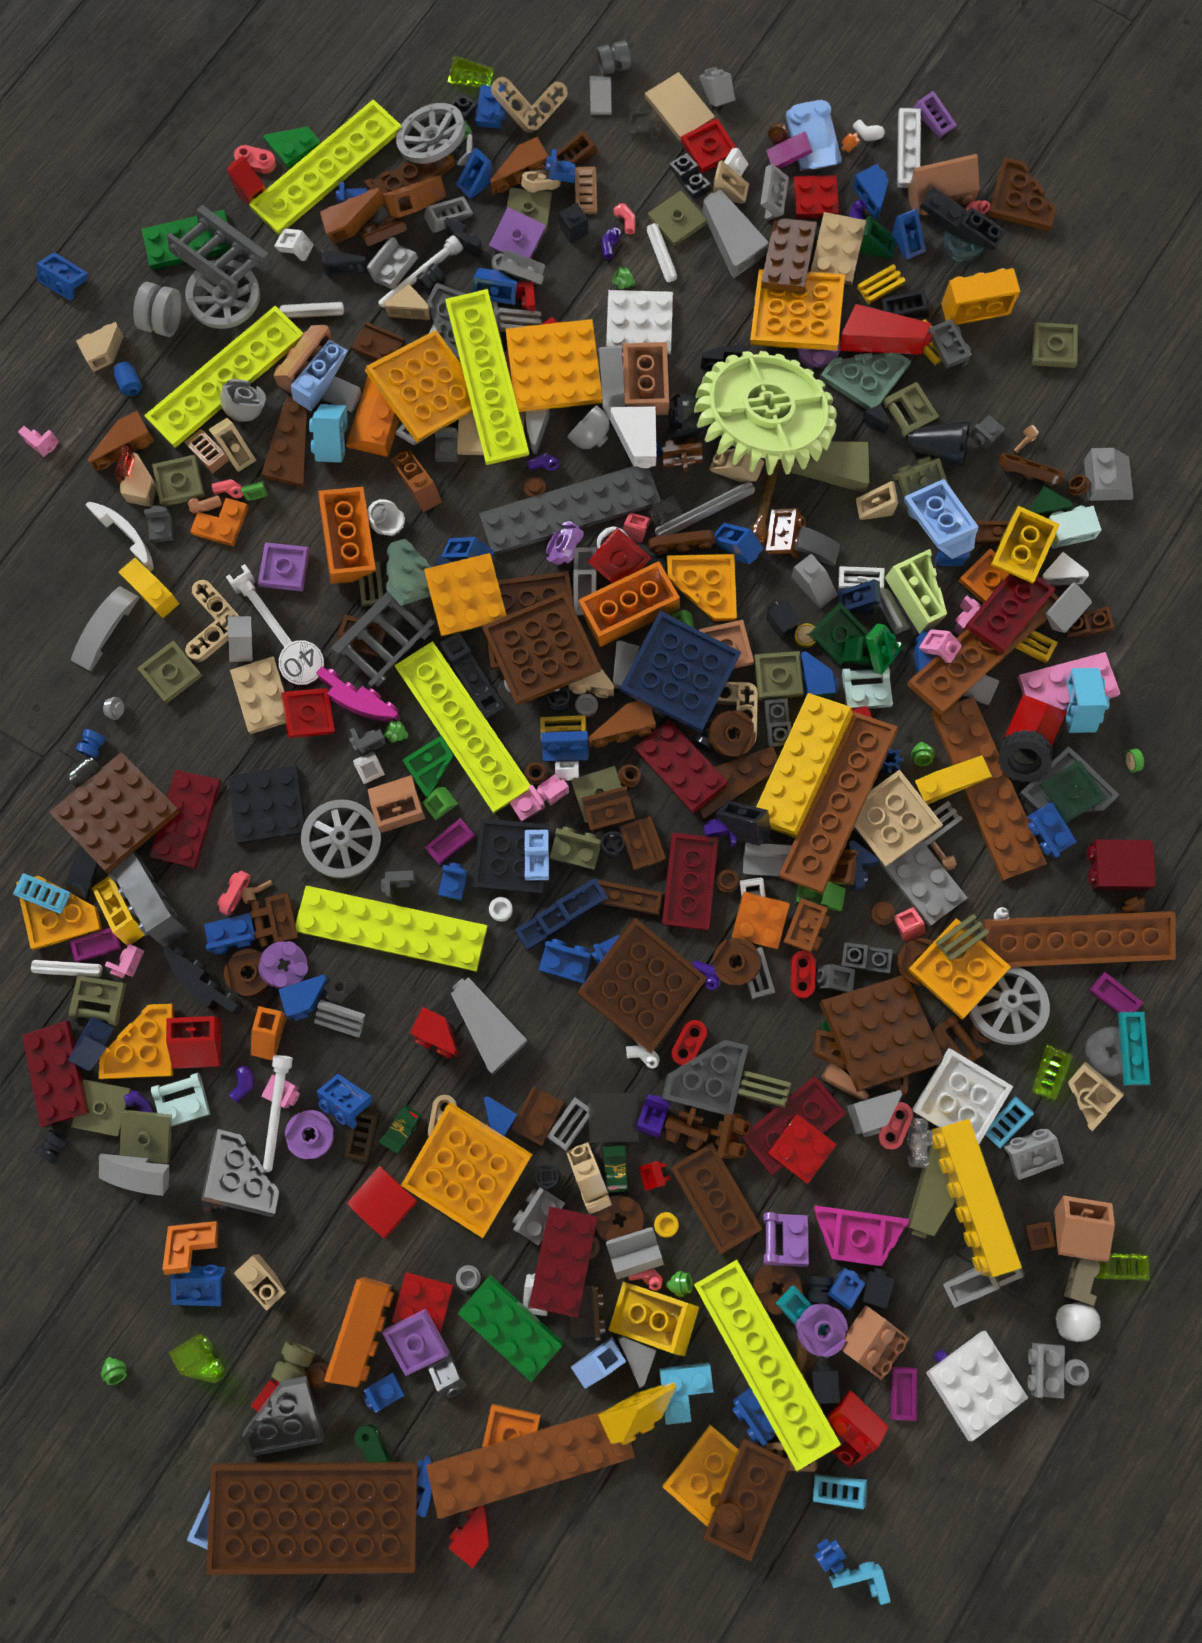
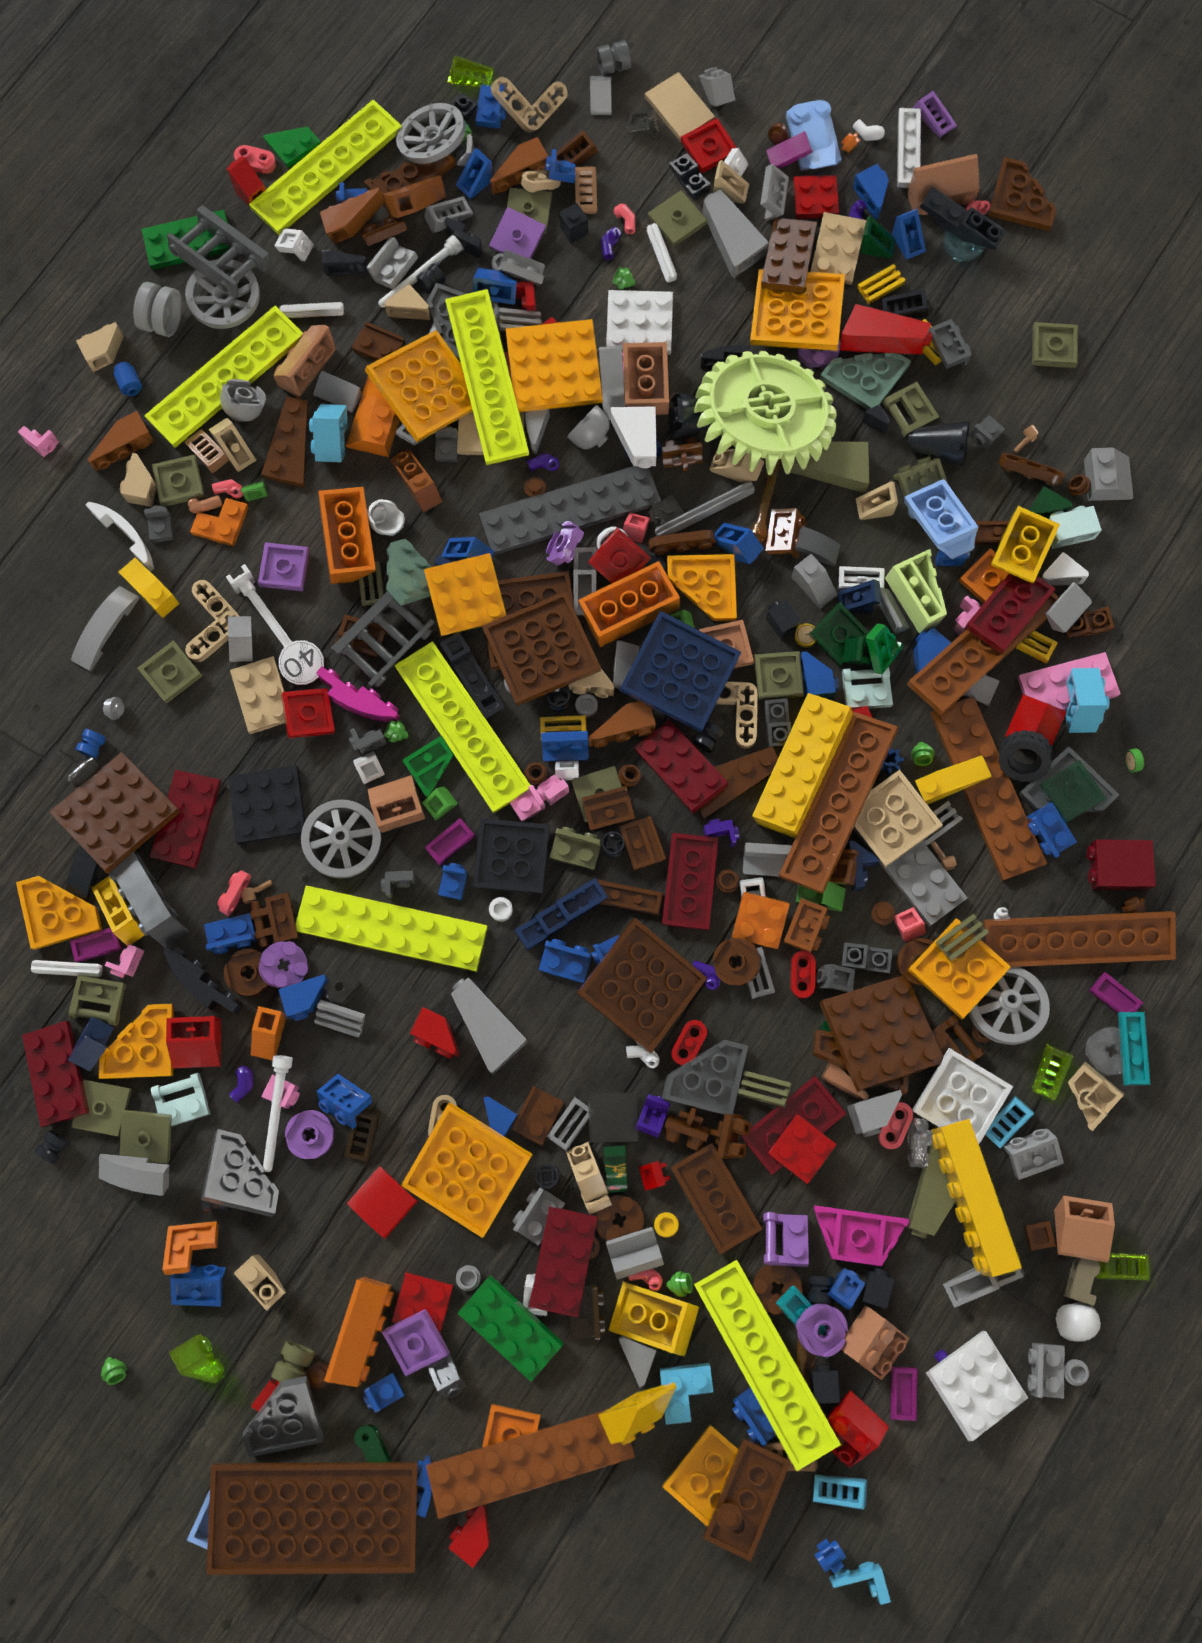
medium azure slope [13,873,71,914] -> none
blue bracket [36,252,88,301] -> none
clear red slope [115,446,135,483] -> none
dark purple arm [124,1091,153,1113] -> none
light blue slope [291,339,348,411] -> none
dark green leg [379,1105,422,1154] -> none
light blue slope [525,830,549,880] -> none
light blue slope [571,1337,626,1388] -> none
reddish brown plate [708,711,756,757] -> none
black slope [716,800,771,846] -> none
bright pink bracket [919,630,961,663] -> none
light orange brick [941,268,1020,325] -> none

